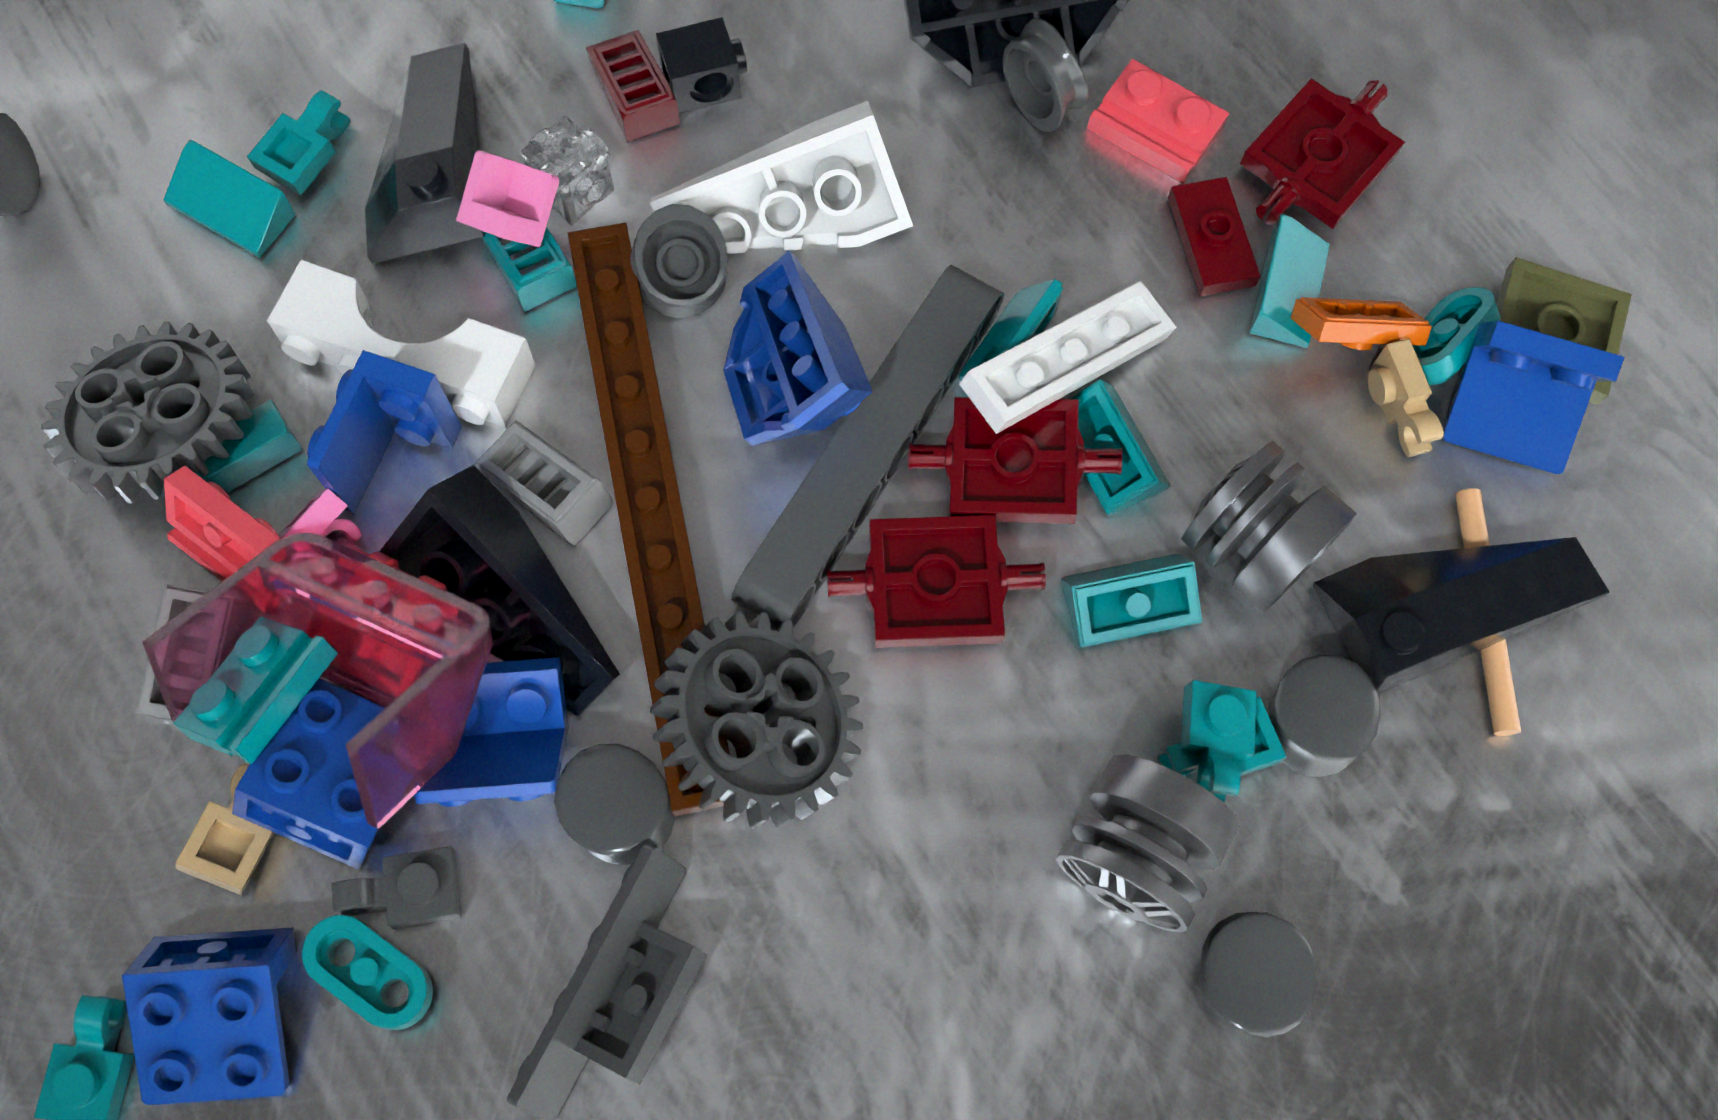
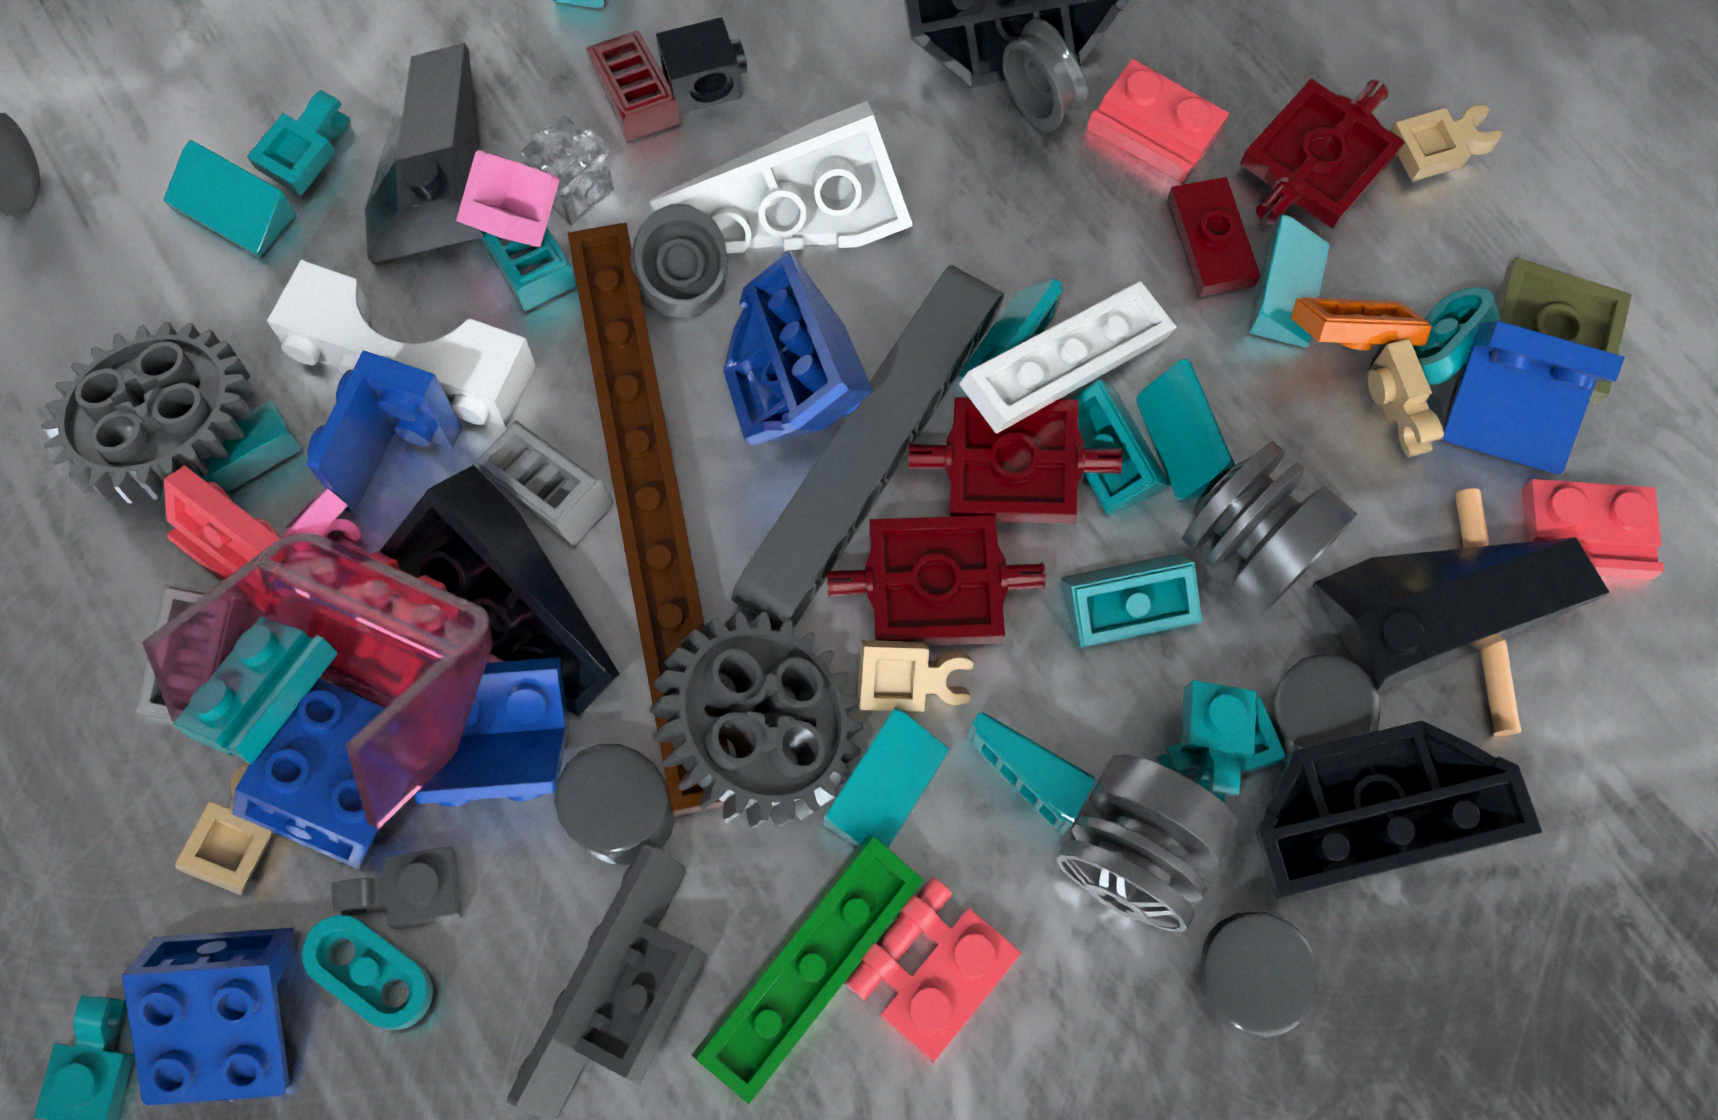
none -> green plate [691,836,924,1104]
none -> teal slope [824,707,950,848]
none -> coral plate [844,877,1022,1063]
none -> tan plate [857,640,974,712]
none -> teal slope [967,712,1096,835]
none -> teal slope [1136,358,1235,501]
none -> black wedge [1255,720,1543,899]
none -> tan plate [1390,105,1503,182]
none -> coral plate [1522,479,1664,580]

